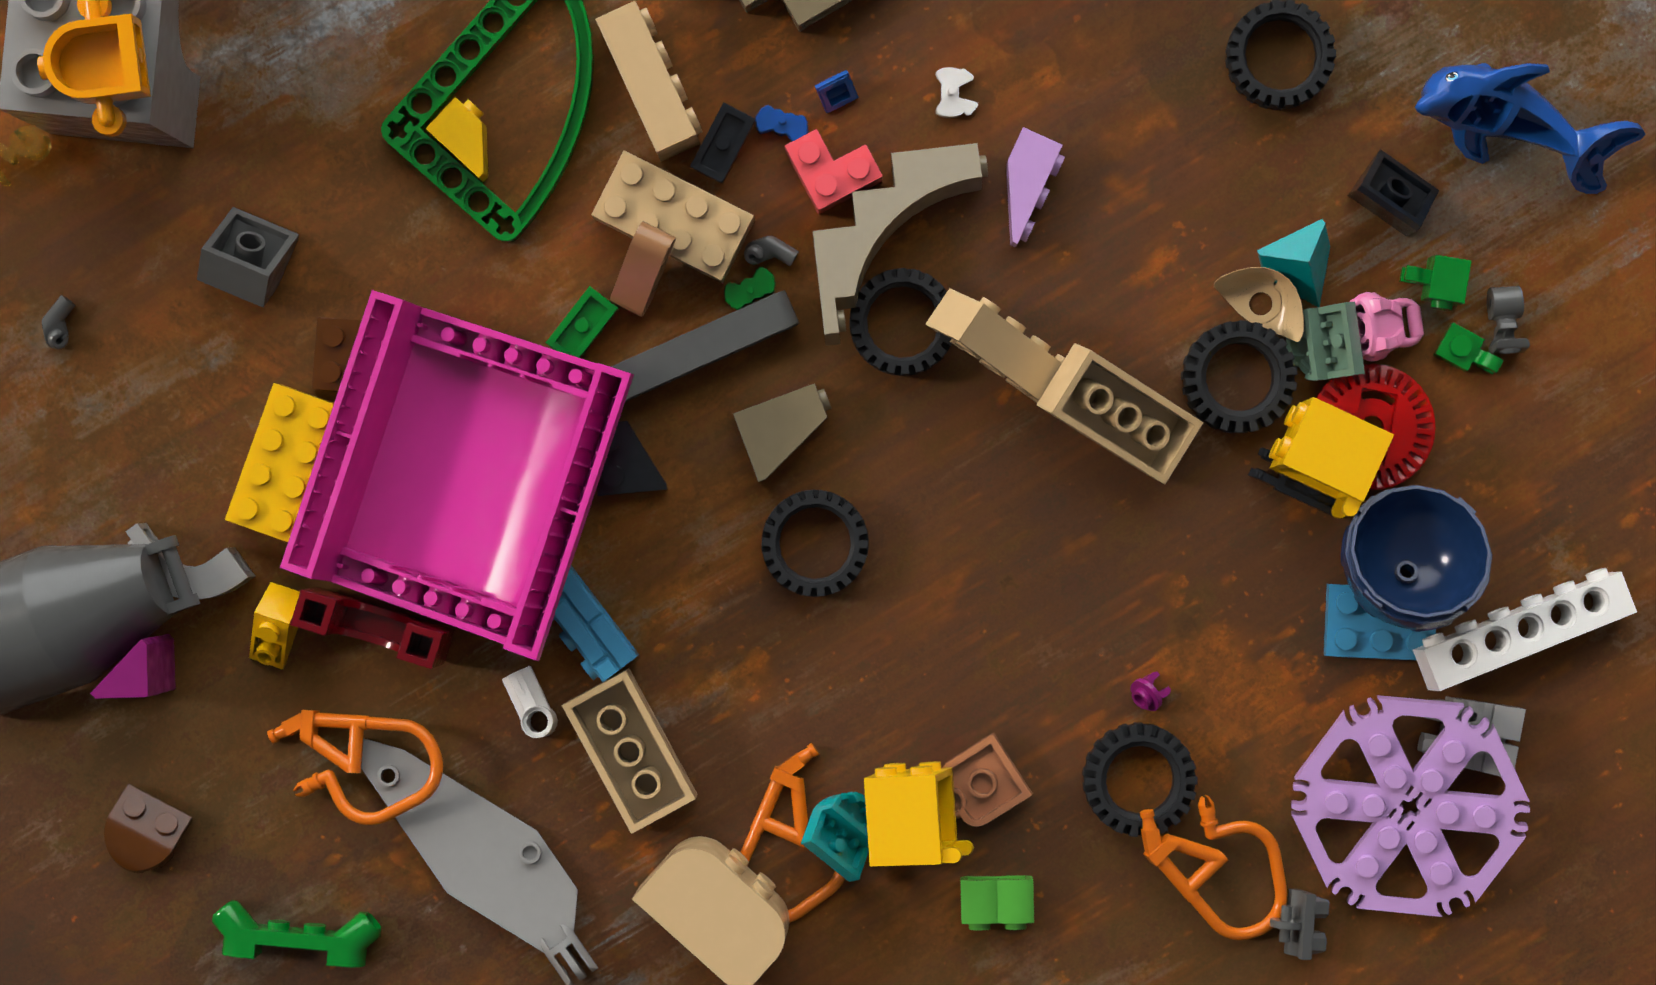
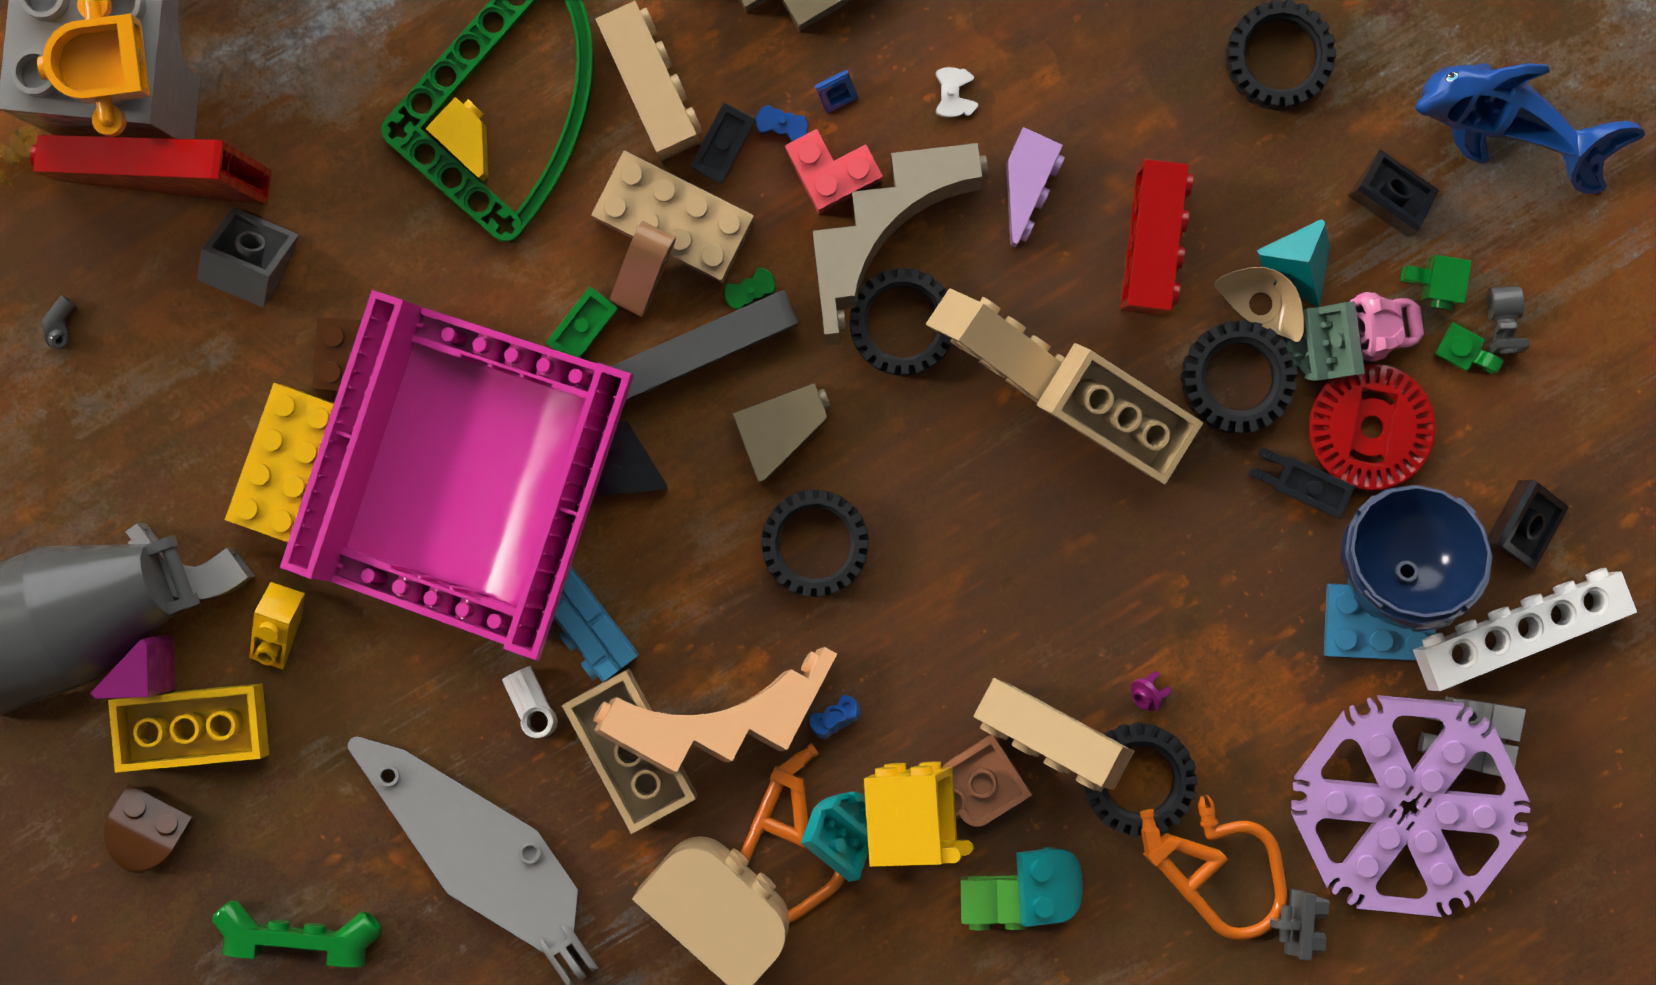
orange piece [267,710,443,825] -> none
dark red arch [290,587,455,669] -> none
dark grey arm [744,235,799,266] -> none
yellow container [1269,397,1394,519] -> none
none -> red slope [30,135,272,205]
none -> yellow brick [108,683,270,773]
none -> light nougat arch [593,647,837,774]
none -> blue piece [809,695,861,739]
none -> tan brick [973,678,1134,792]
none -> teal slope [1016,847,1083,927]
none -> red brick [1120,159,1194,315]
none -> black slope [1488,480,1569,570]

